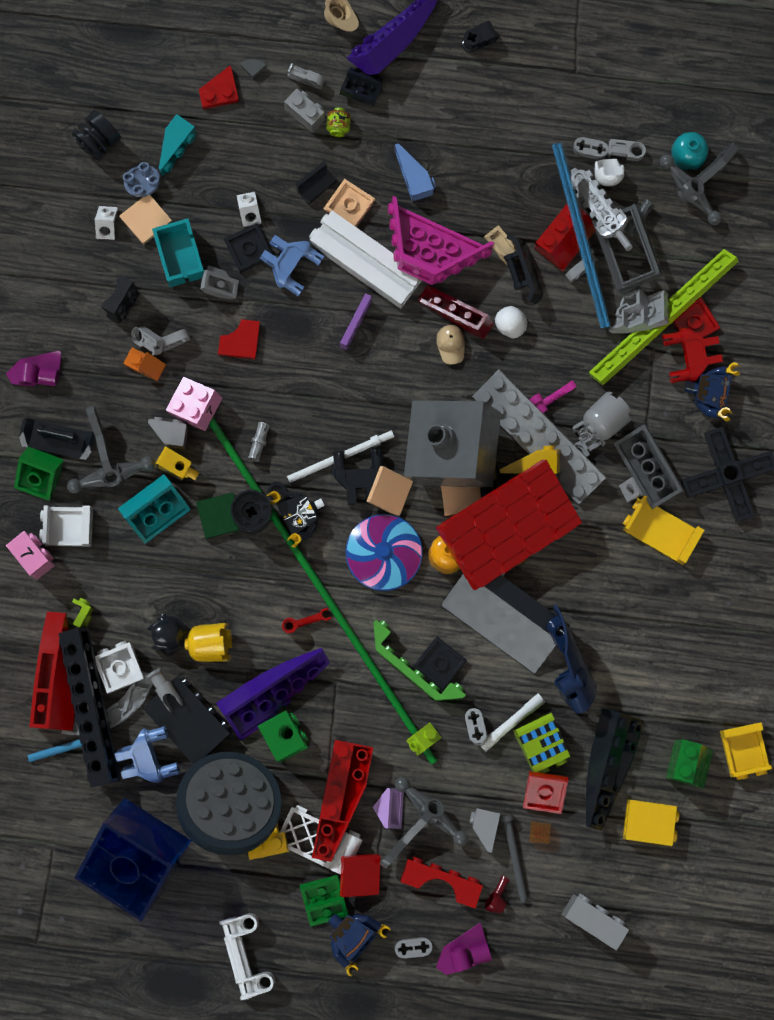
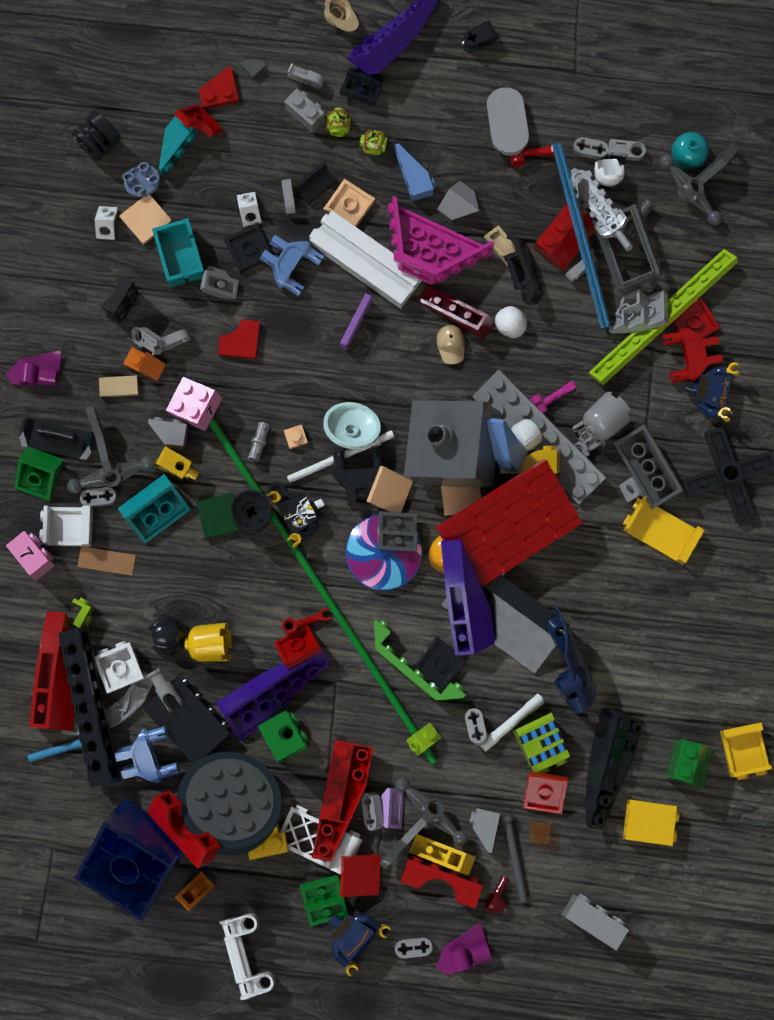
none -> medium nougat sticker [77,546,136,576]
none -> light grey beam [80,487,117,508]
none -> tan tile [99,375,139,398]
none -> red arch [147,790,221,868]
none -> red tile [174,104,223,137]
none -> orange slope [175,871,215,911]
none -> red tile [274,625,322,670]
none -> light grey beam [281,179,296,215]
none -> light nougat plate [284,425,308,449]
none -> light aqua dish [323,402,381,449]
none -> lime head [360,129,388,156]
none -> light grey beam [361,792,384,831]
none -> dark grey slope [378,511,418,552]
none -> yellow slope [410,834,476,876]
none -> light grey slope [437,181,479,221]
none -> dark purple wedge [441,539,495,656]
none -> light grey tile [487,87,529,156]
none -> medium blue slope [487,418,527,472]
none -> red brick [510,145,556,167]
none -> white hair [511,419,542,451]

